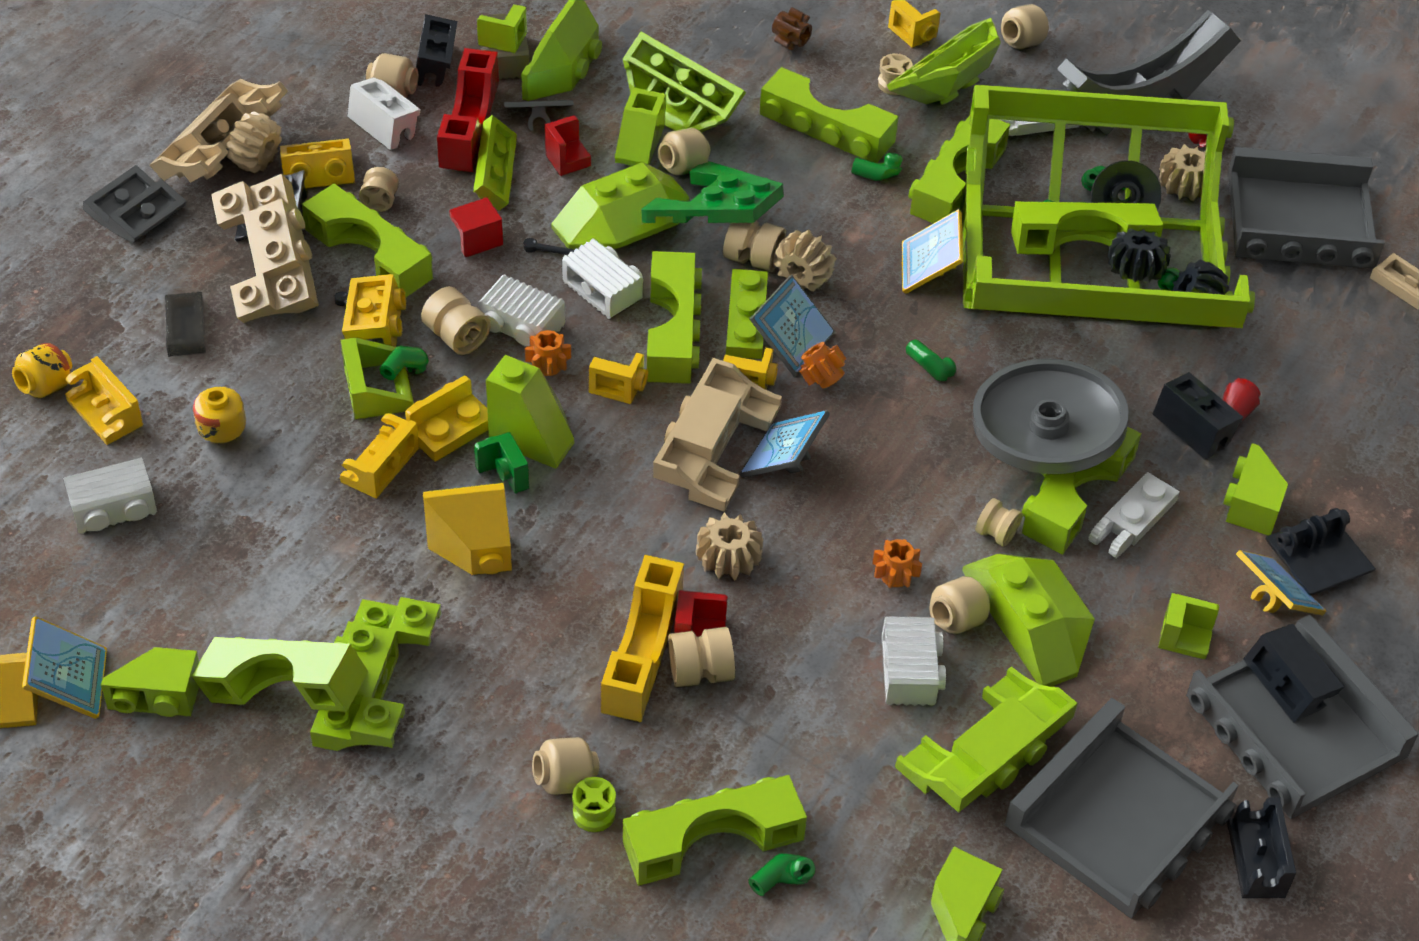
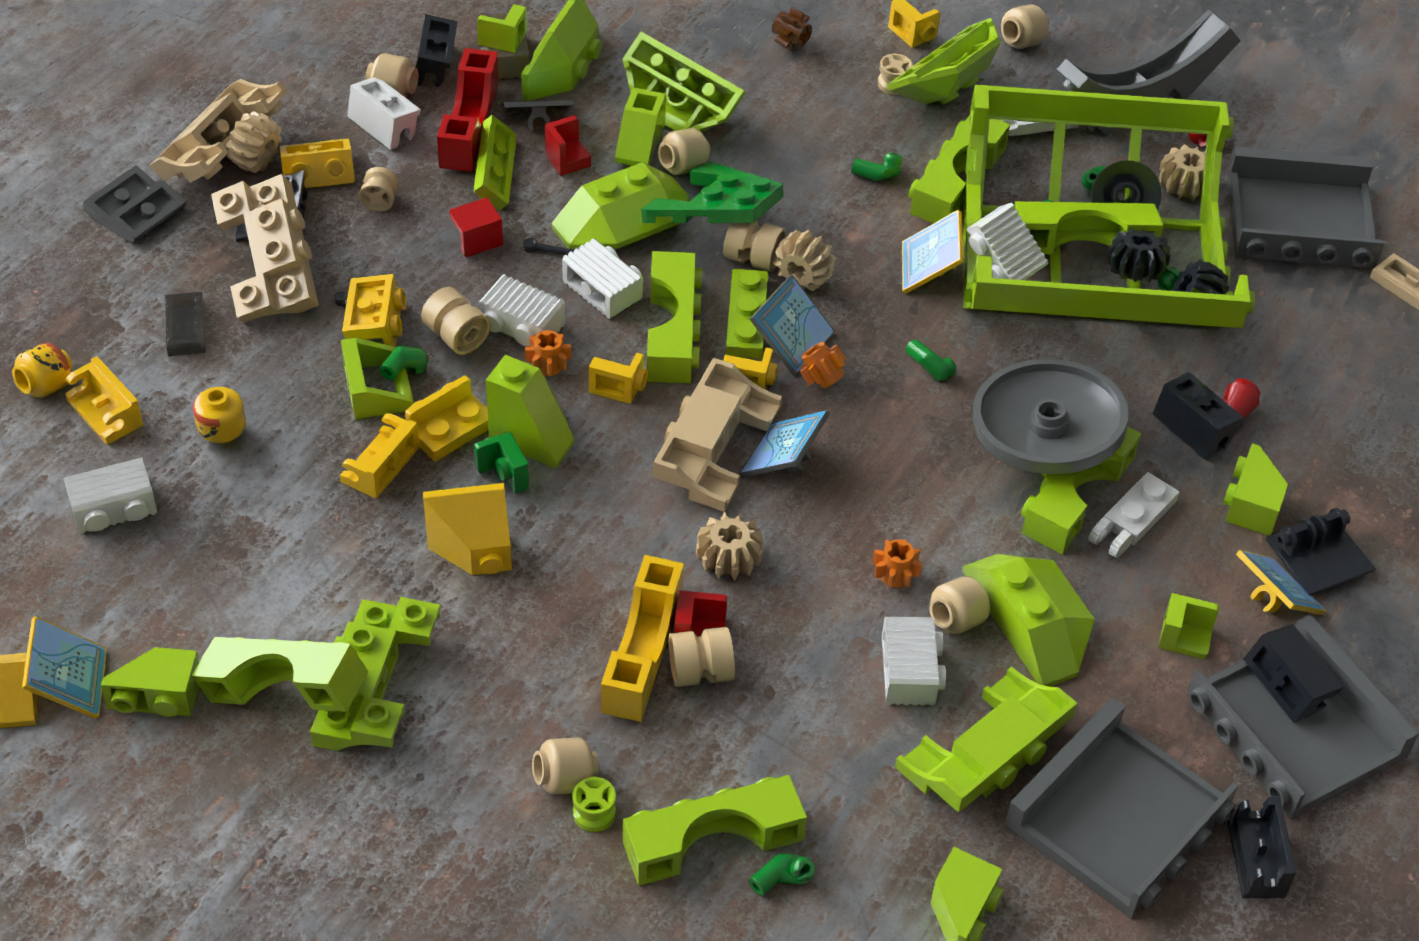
lime arch [302,183,433,297] -> none
lime arch [759,67,899,163] -> none
tan wheel [975,498,1023,547] -> none
none -> white brick [967,203,1049,280]

